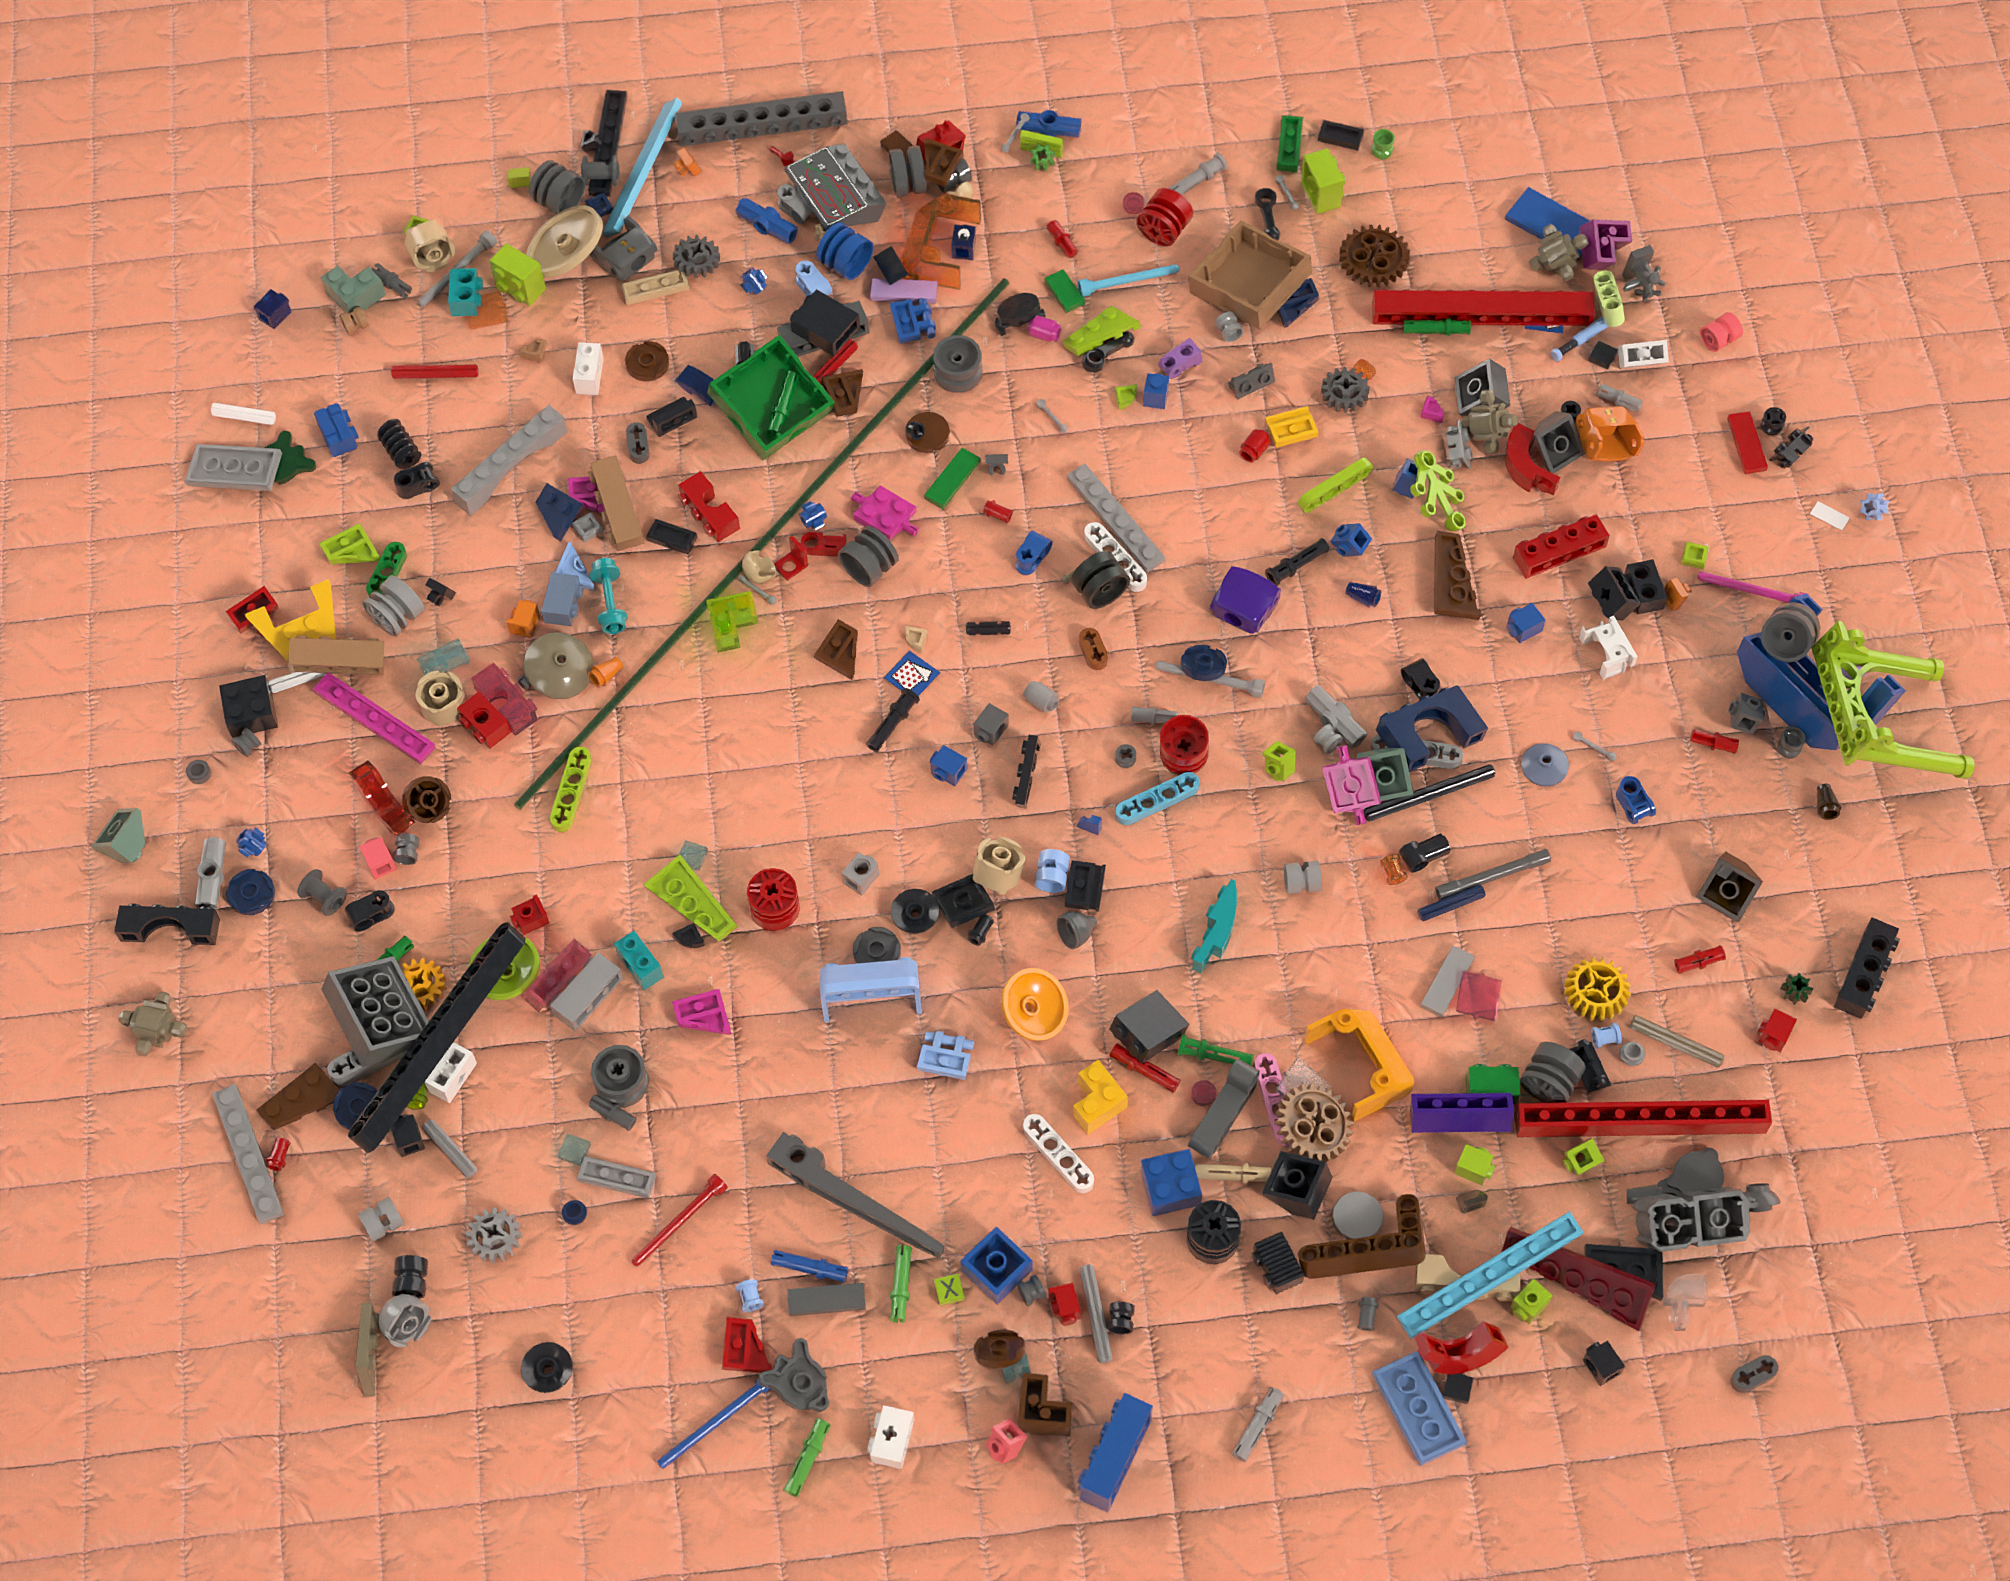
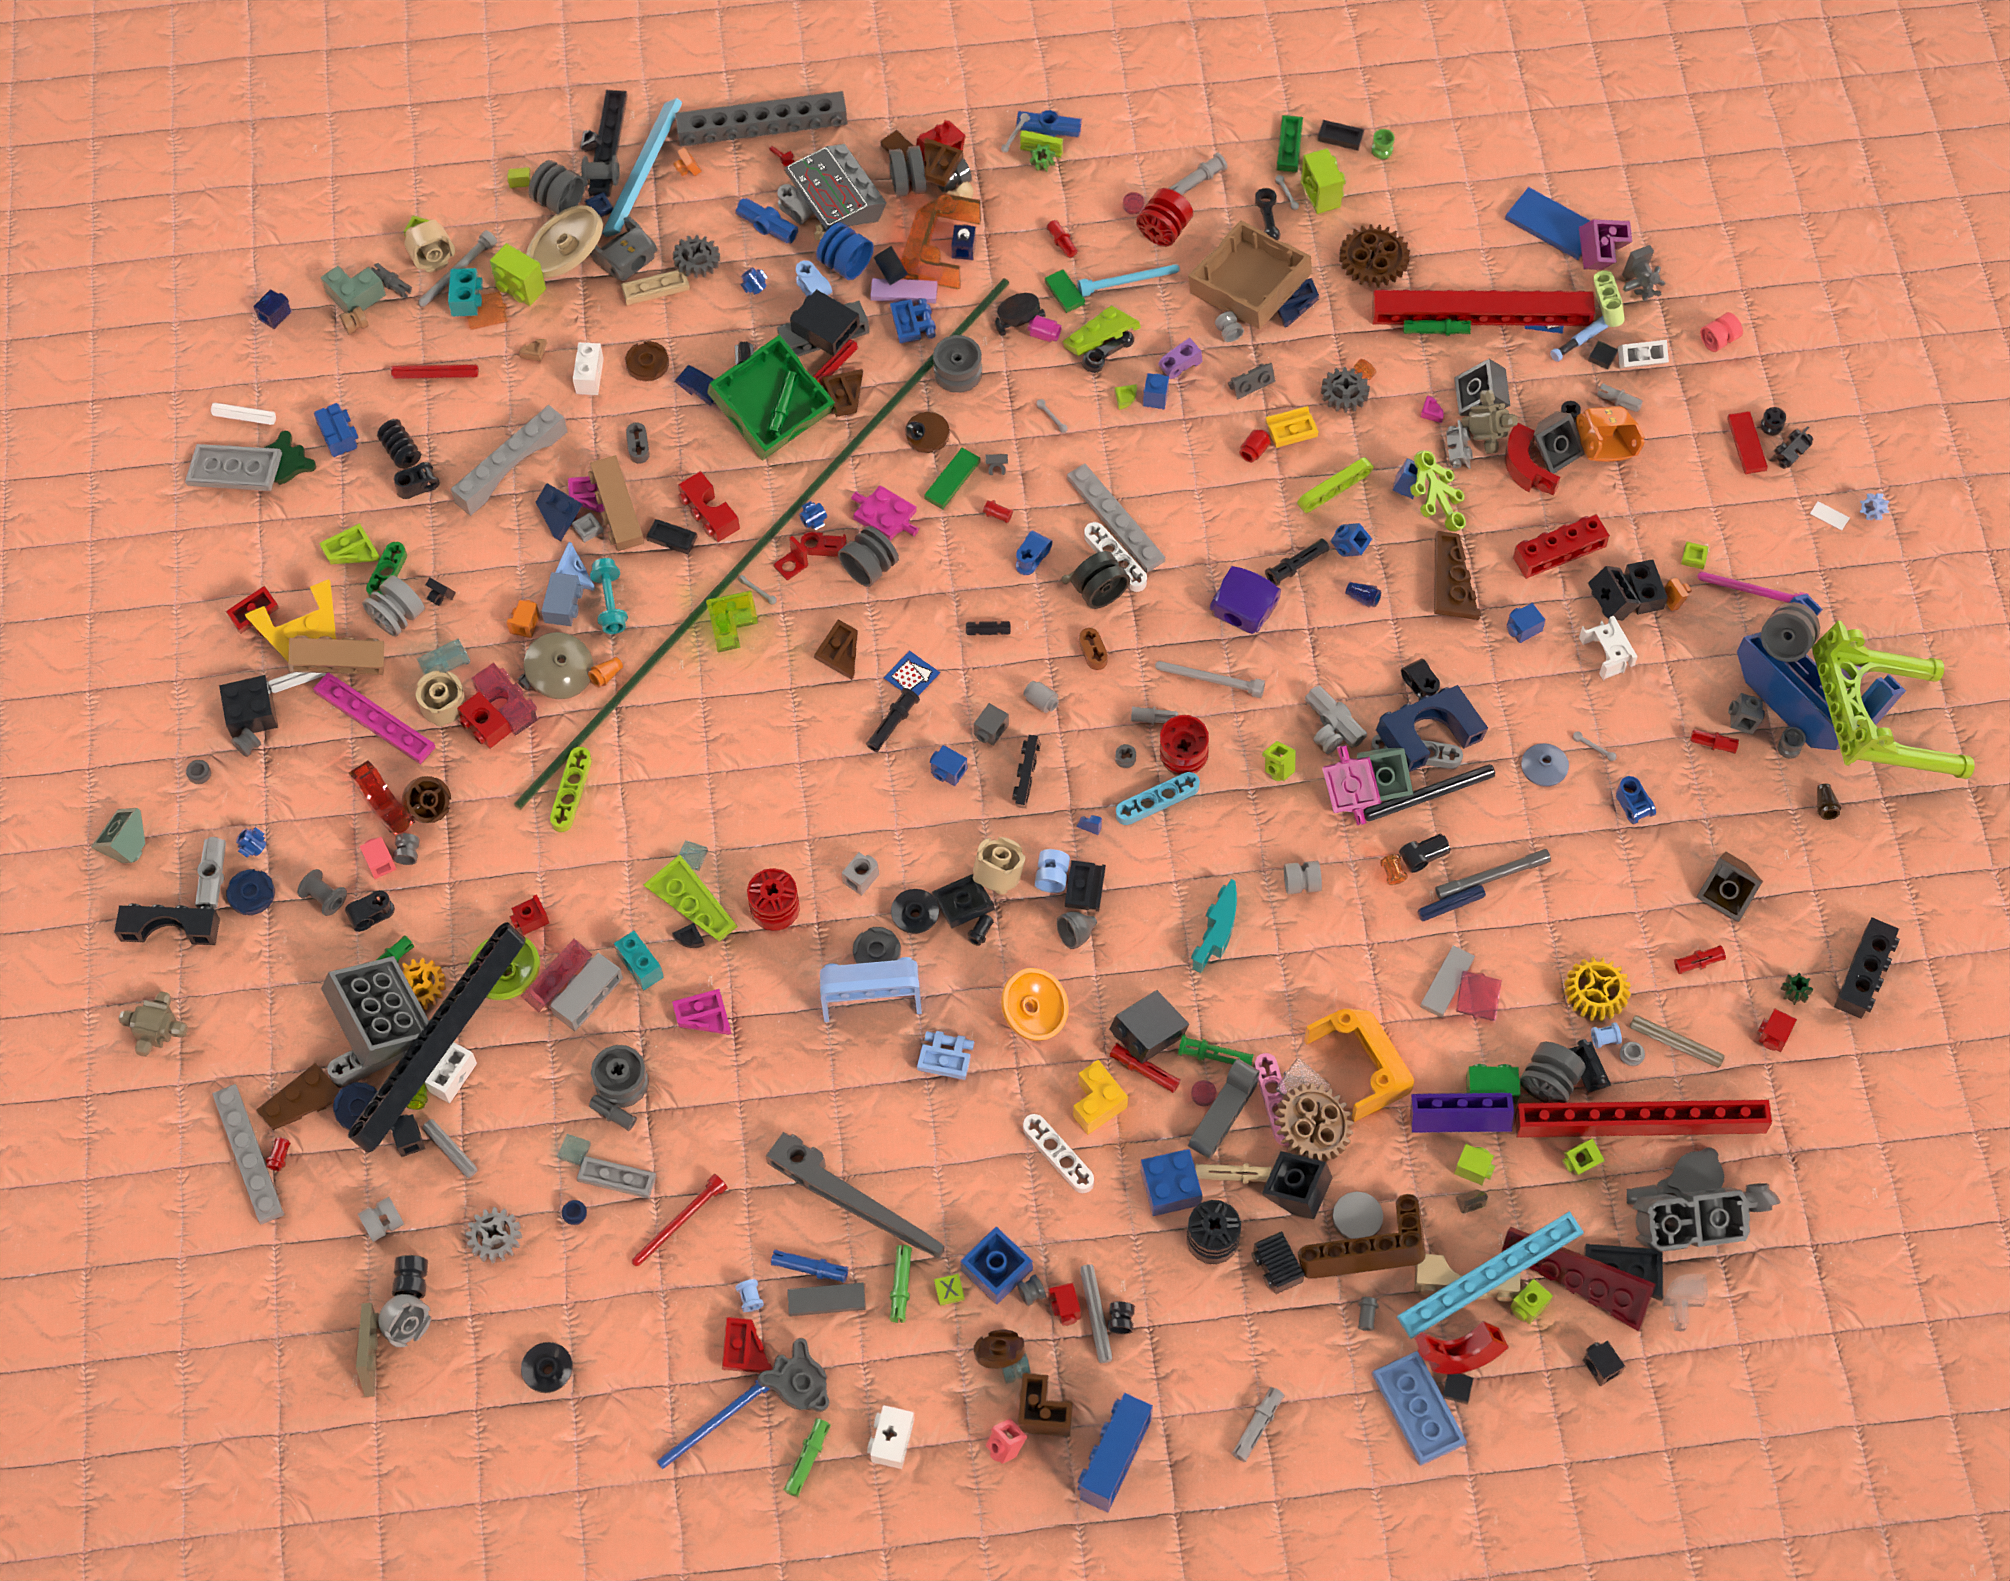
black panel [646,397,698,437] -> none
tan hair [742,550,777,584] -> none
tan tile [905,625,928,653] -> none
dark blue tile [1180,645,1227,681] -> none
dark tan piece [1529,224,1589,281] -> none
dark grey beam [1731,1355,1778,1393] -> none

